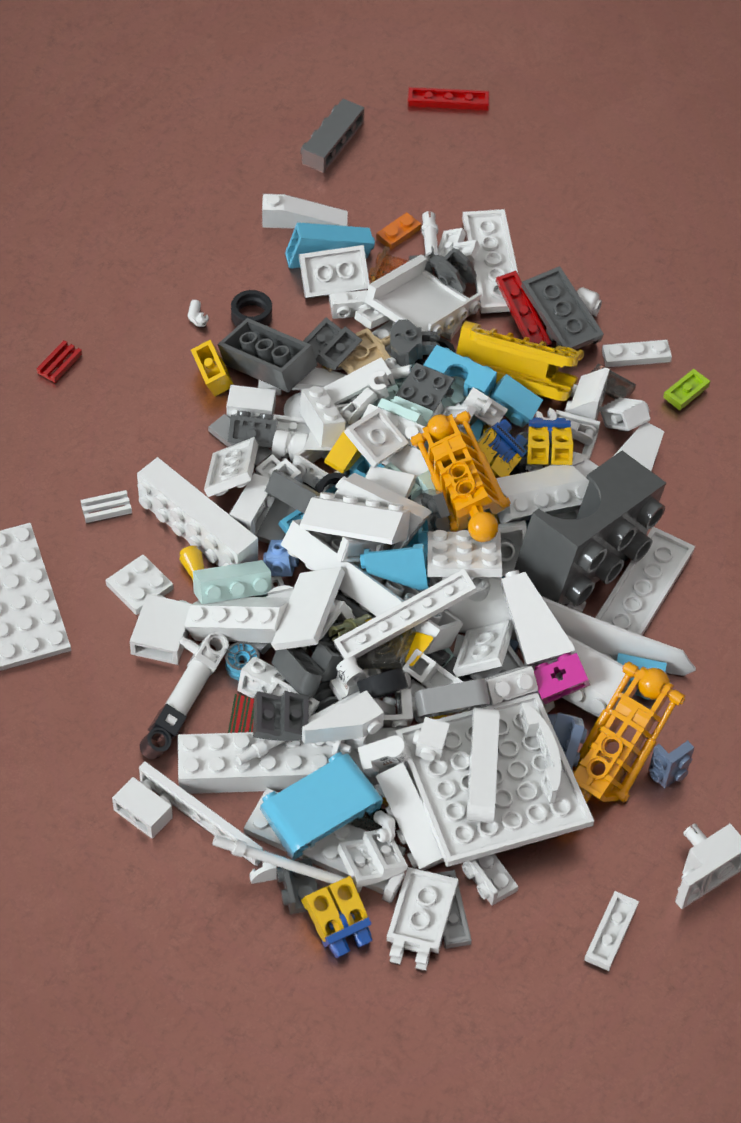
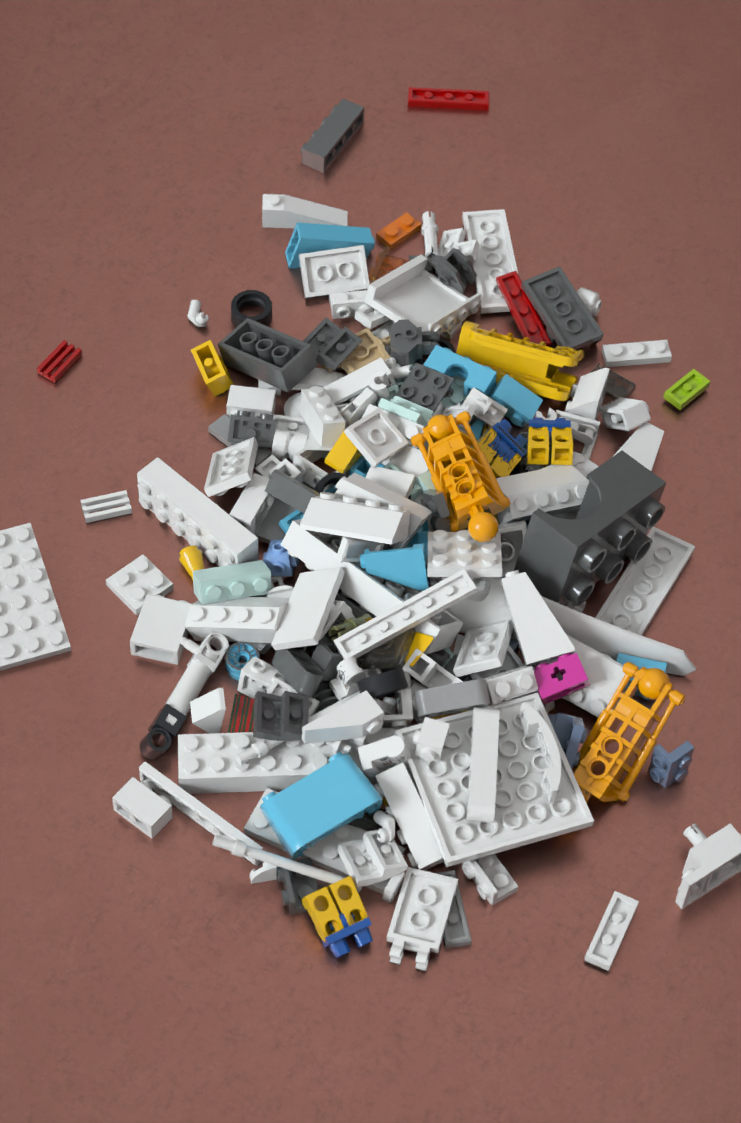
none -> white slope [190,688,226,734]

